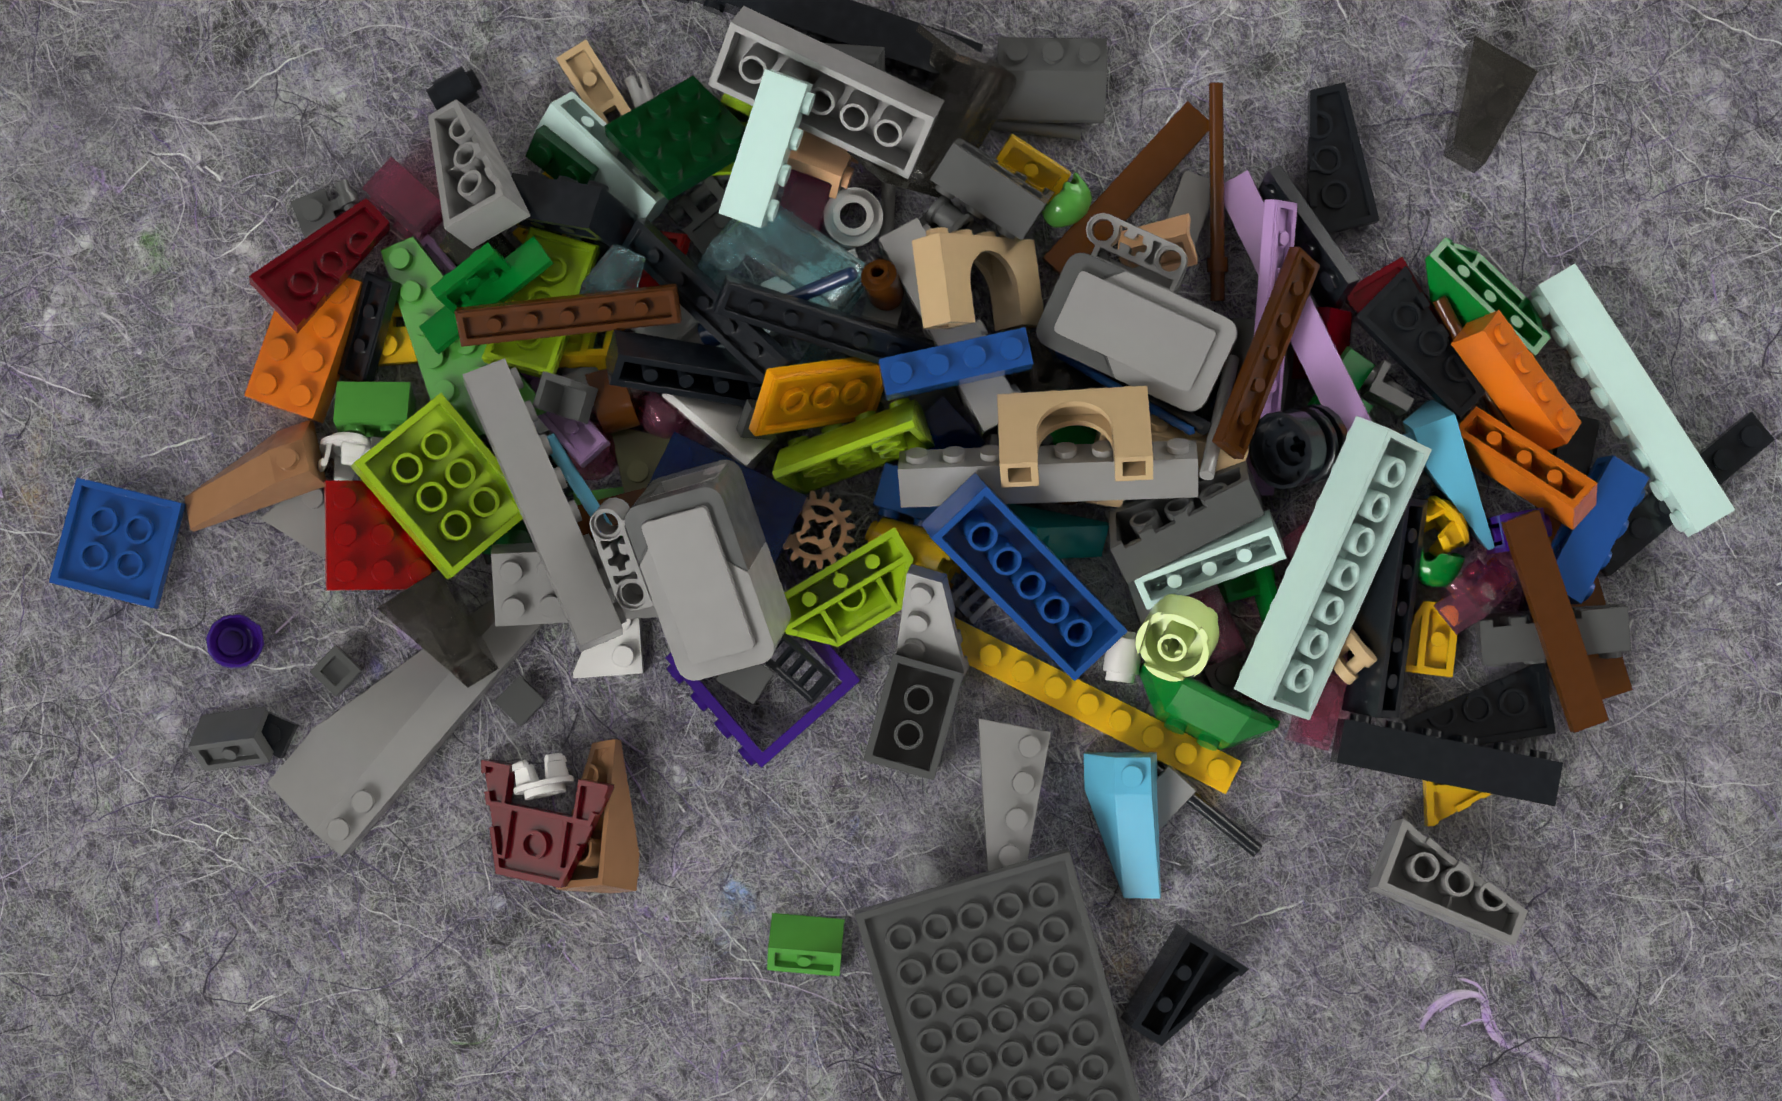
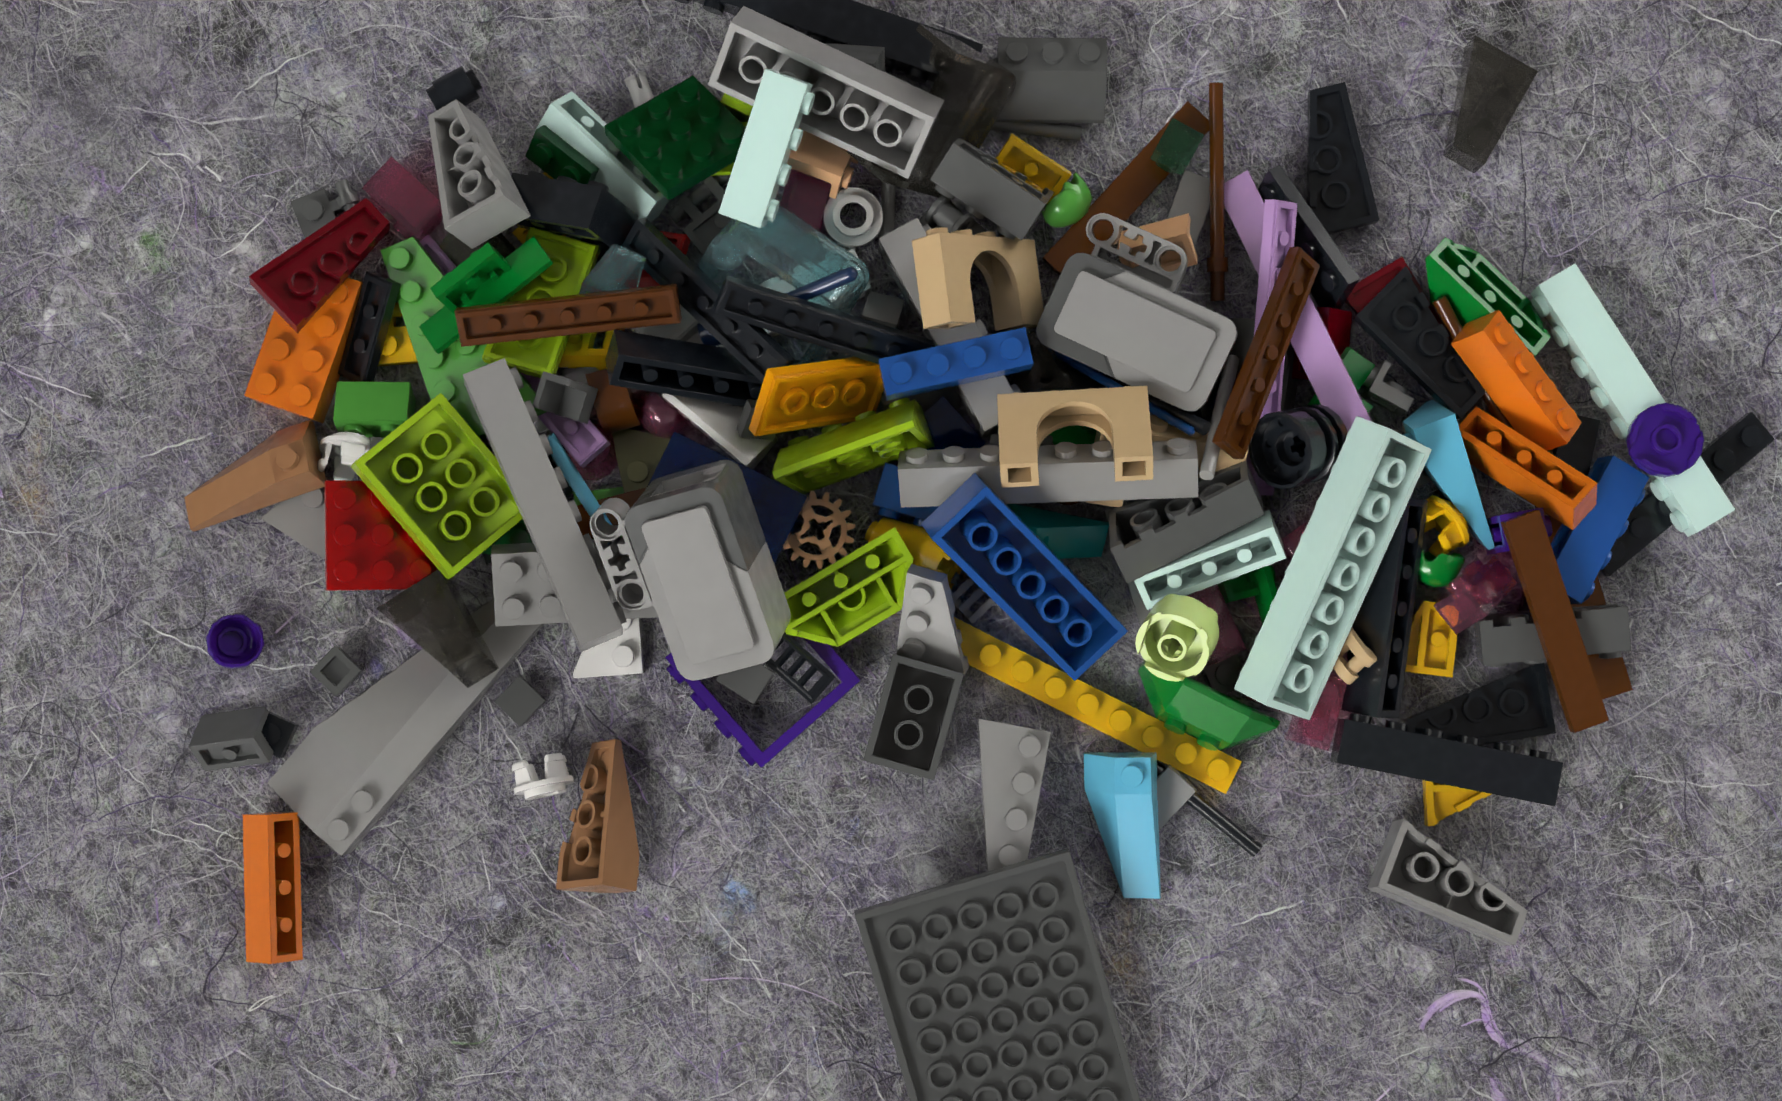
blue plate [49,477,186,609] -> none
dark red wing [481,759,615,888] -> none
tan plate [556,40,631,124] -> none
bright green panel [767,913,845,976] -> none
reddish brown brick [861,259,904,311] -> none
white brick [1103,632,1141,684] -> none
black wedge [1120,924,1249,1046] -> none
none -> orange brick [242,812,303,964]
none -> clear green brick [1150,118,1204,176]
none -> dark purple tile [1626,403,1704,478]

